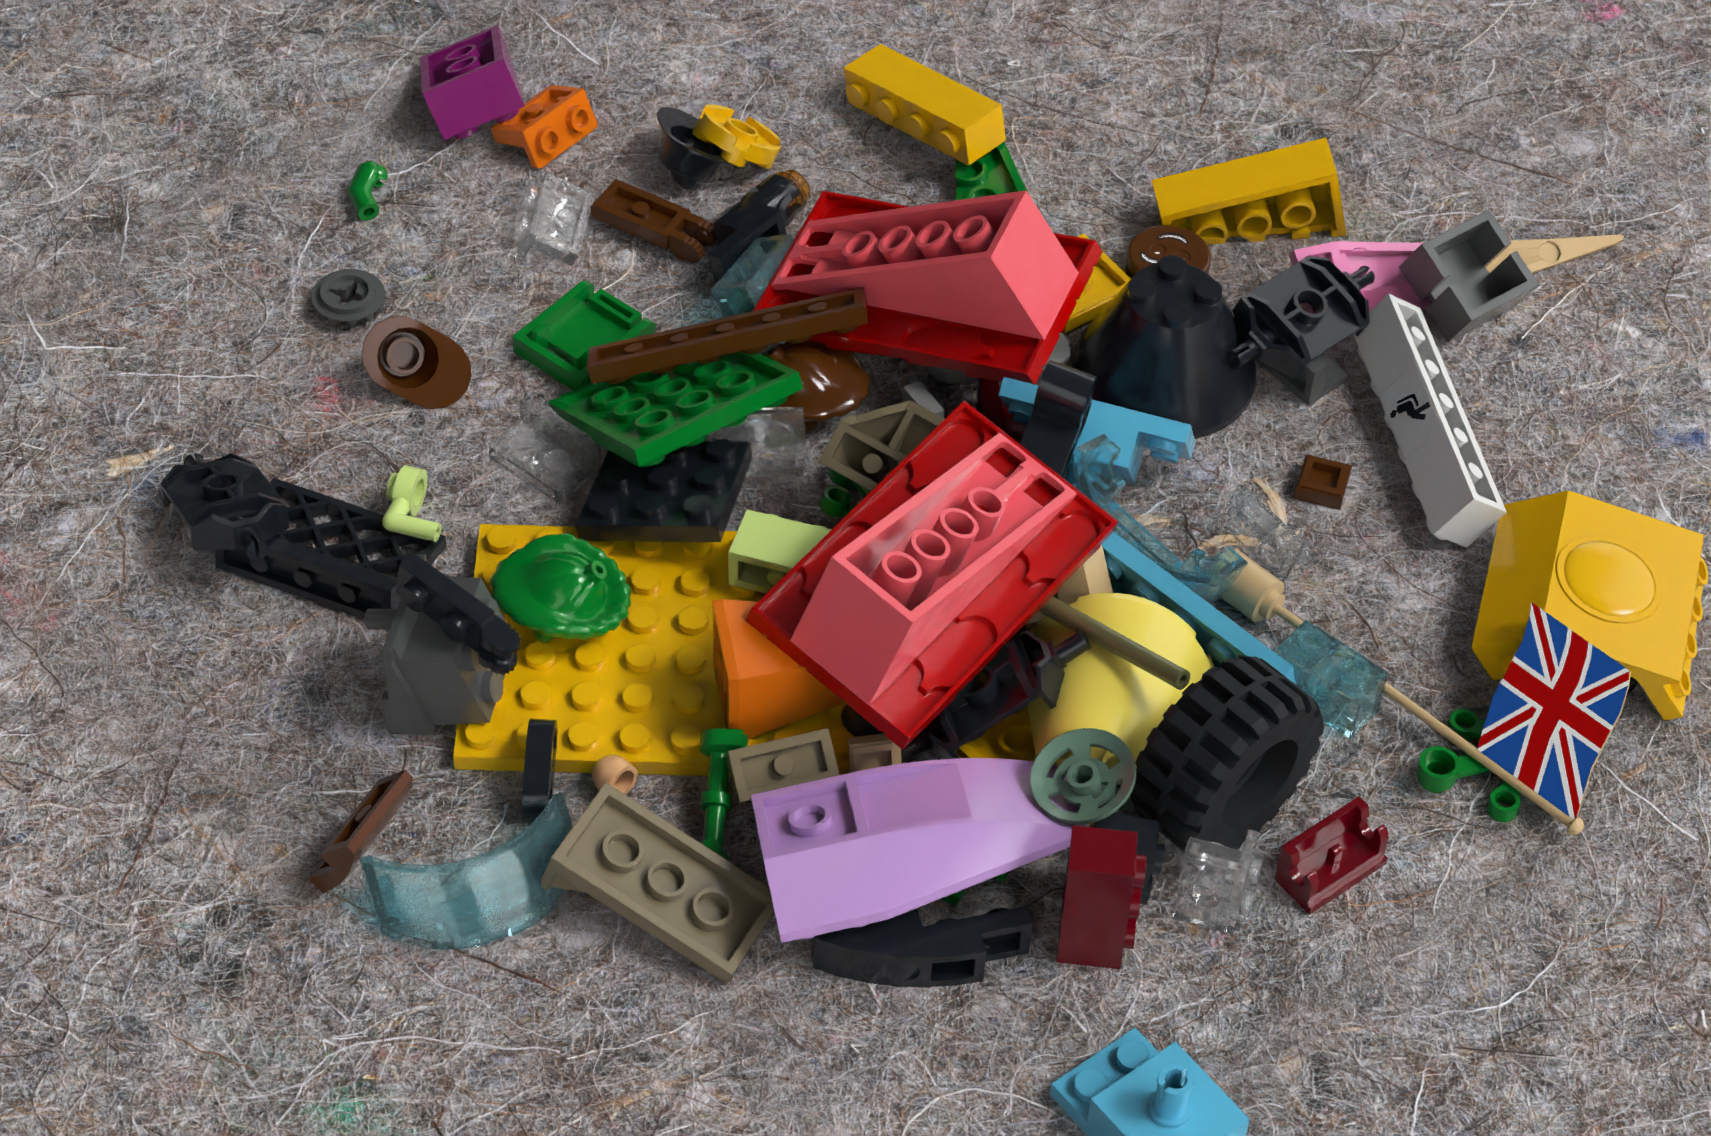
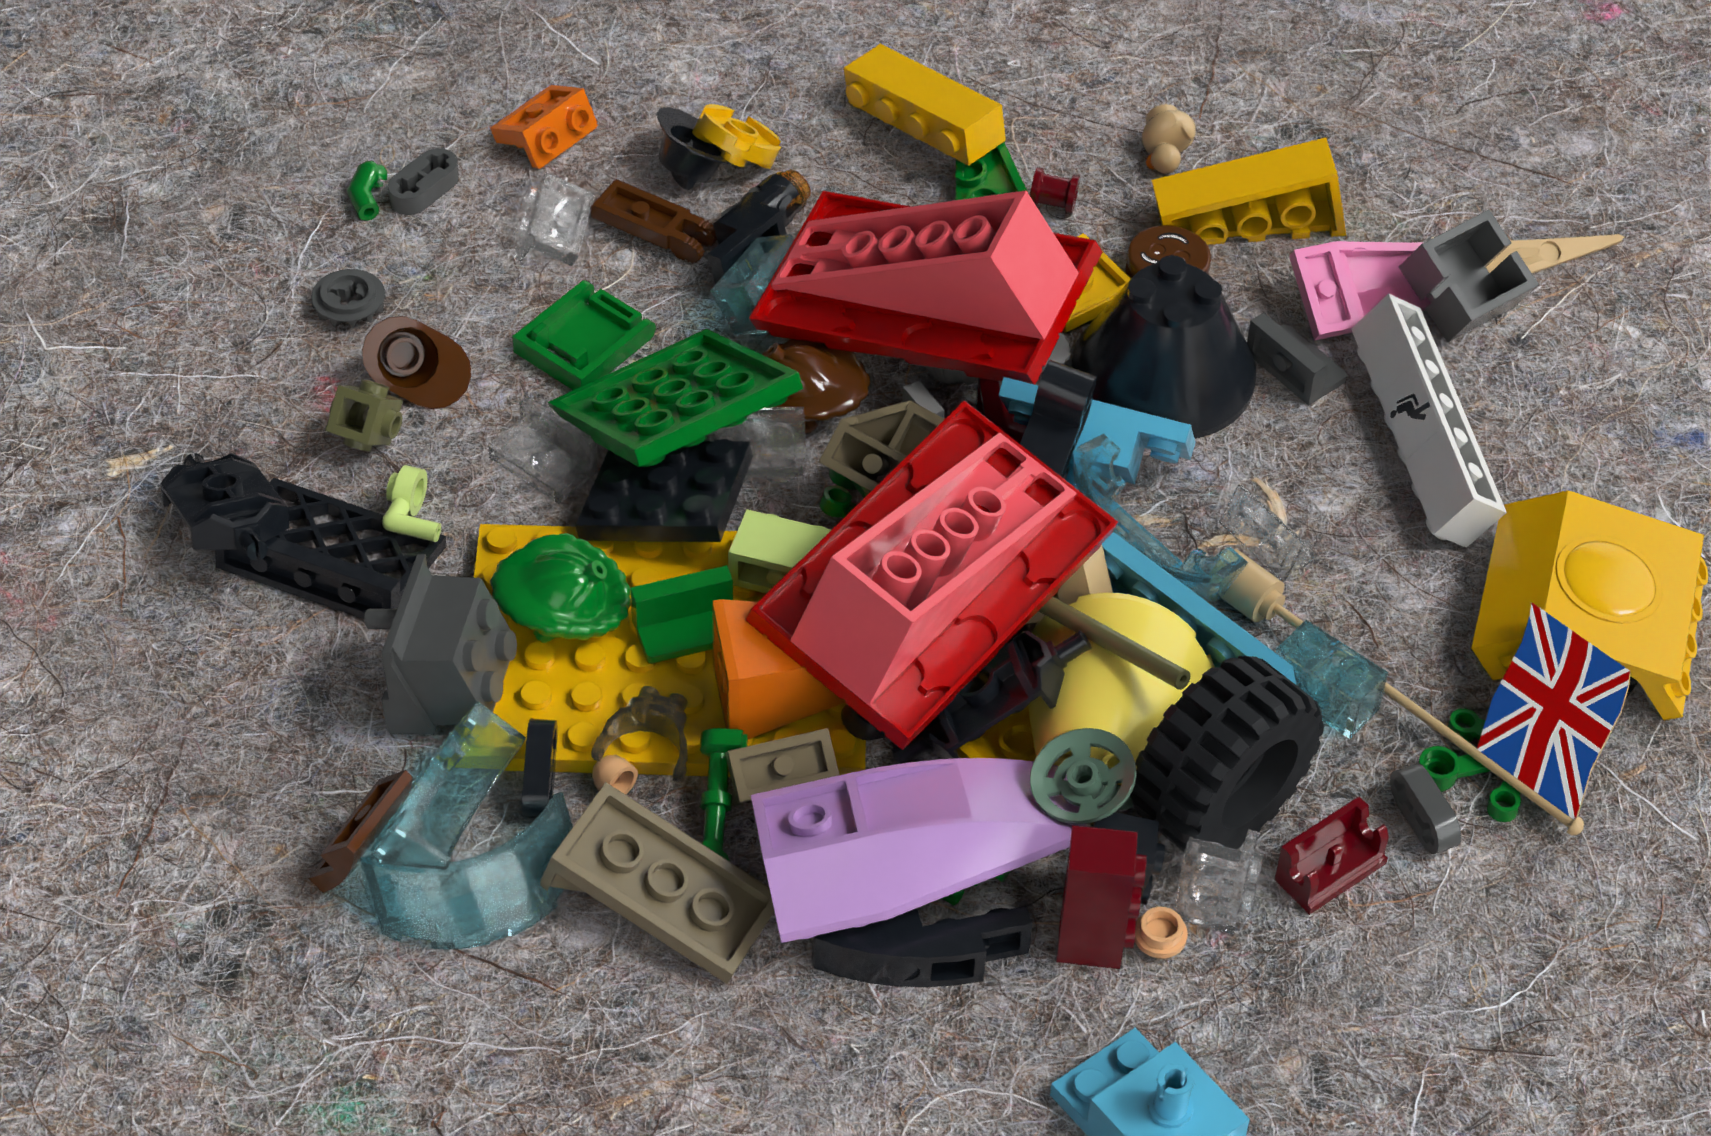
black hinge [395,553,521,676] -> none
magenta slope [420,25,525,140] -> none
reddish brown plate [587,287,868,384] -> none
tan tile [847,733,902,773] -> none
black plate [1226,256,1375,378] -> none
reddish brown tile [1294,454,1352,510] -> none
none -> olive brick [325,379,403,452]
none -> clear light blue windscreen [370,701,526,870]
none -> dark grey beam [387,148,459,215]
none -> clear smoke helmet [591,686,688,782]
none -> green panel [631,565,733,663]
none -> dark red bush [1030,167,1080,215]
none -> light nougat plate [1135,907,1188,959]
none -> tan animal [1142,104,1196,174]
none -> dark grey beam [1390,763,1461,854]

